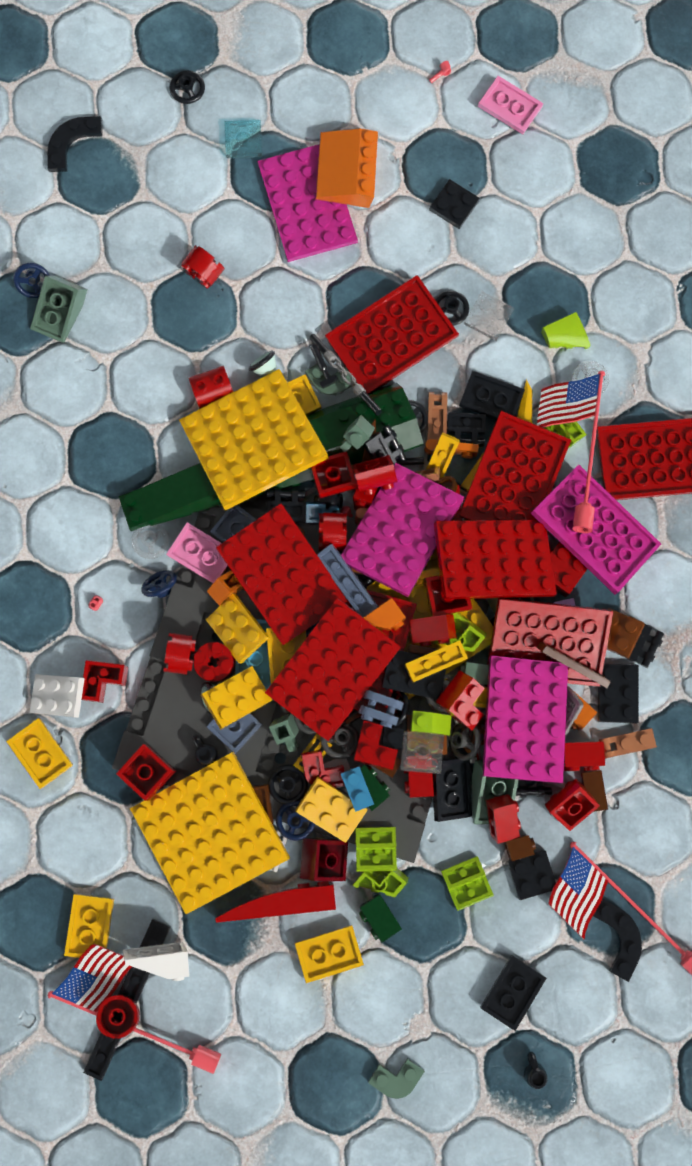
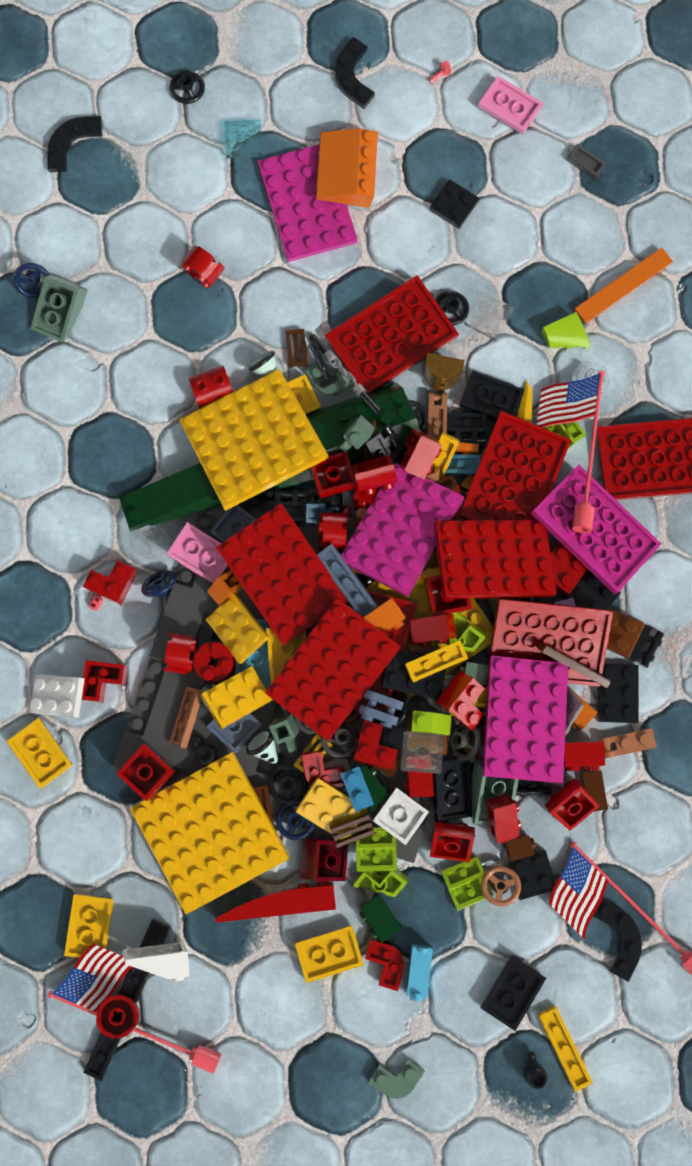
none -> red brick [83,560,138,606]
none -> nougat plate [169,687,204,748]
none -> light aqua hat [246,730,278,764]
none -> reddish brown tile [286,329,308,368]
none -> reddish brown tile [330,813,375,848]
none -> black plate [336,37,375,109]
none -> red plate [365,939,404,991]
none -> white panel [373,788,429,845]
none -> brick [400,428,442,480]
none -> medium azure brick [406,944,433,1001]
none -> pearl gold brick [424,353,465,393]
none -> red brick [430,821,475,862]
none -> dark azure plate [445,454,482,475]
none -> nougat piece [481,866,521,907]
none -> yellow tile [537,1006,593,1092]
none -> dark grey tile [566,144,607,180]
none -> black plate [566,571,621,609]
none -> orange tile [574,247,673,325]

